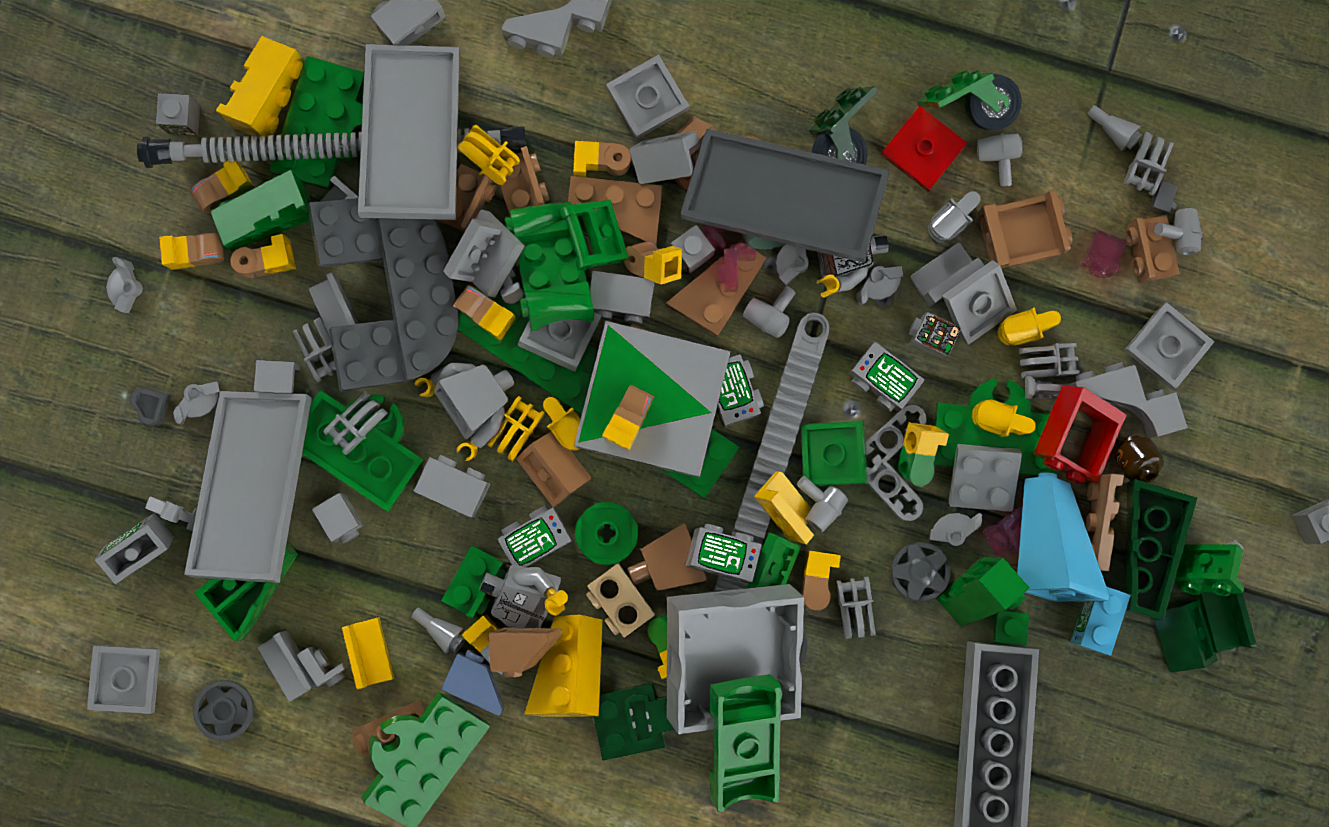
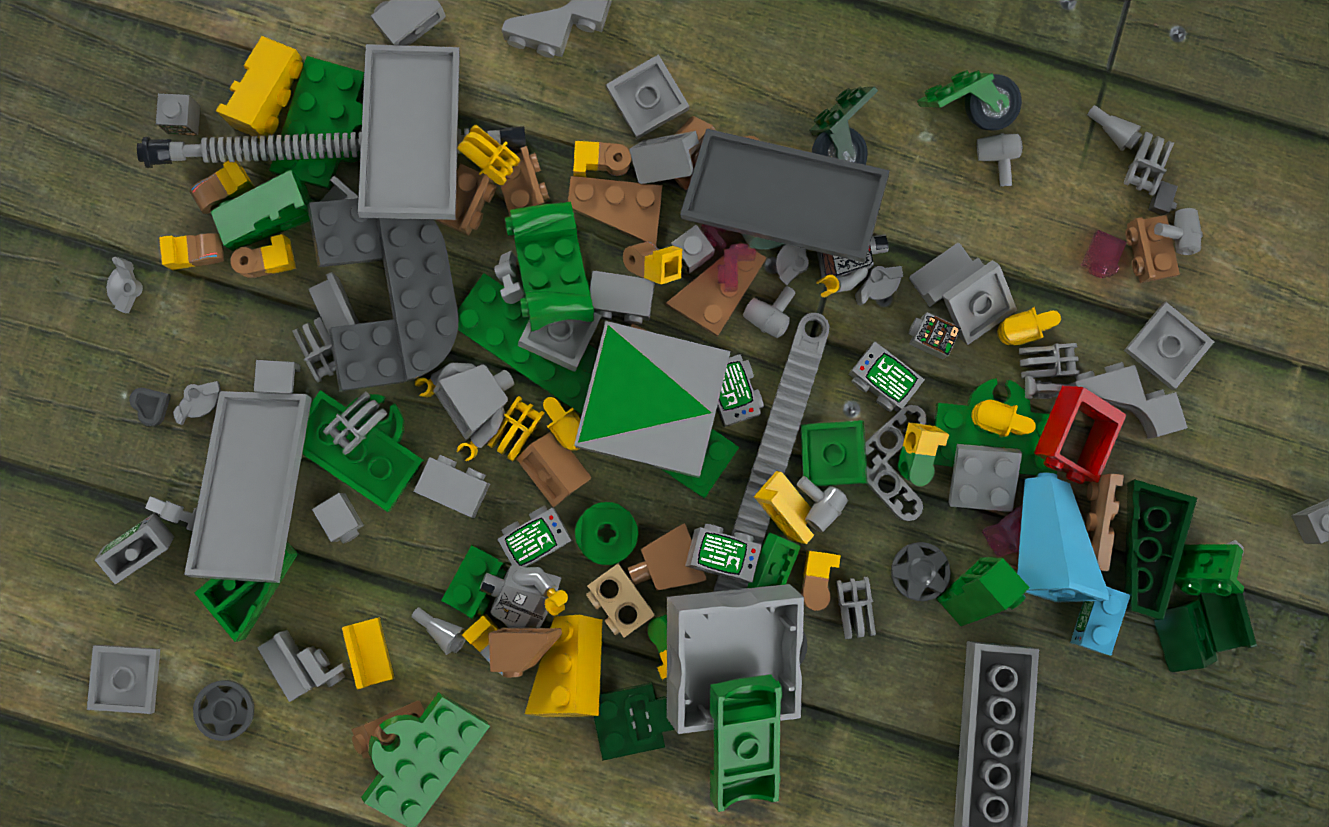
sand blue slope [441,650,505,716] -> none
light grey bracket [443,210,524,298] -> none
leg [453,285,517,341] -> none
green plate [559,200,629,270] -> none
leg [602,385,654,451] -> none
red plate [880,105,967,192] -> none
light grey arm [928,191,981,243] -> none
light grey piece [929,513,982,547] -> none
medium nougat panel [977,190,1072,269] -> none
green plate [993,611,1029,645] -> none
dark brown head [1116,435,1164,483] -> none

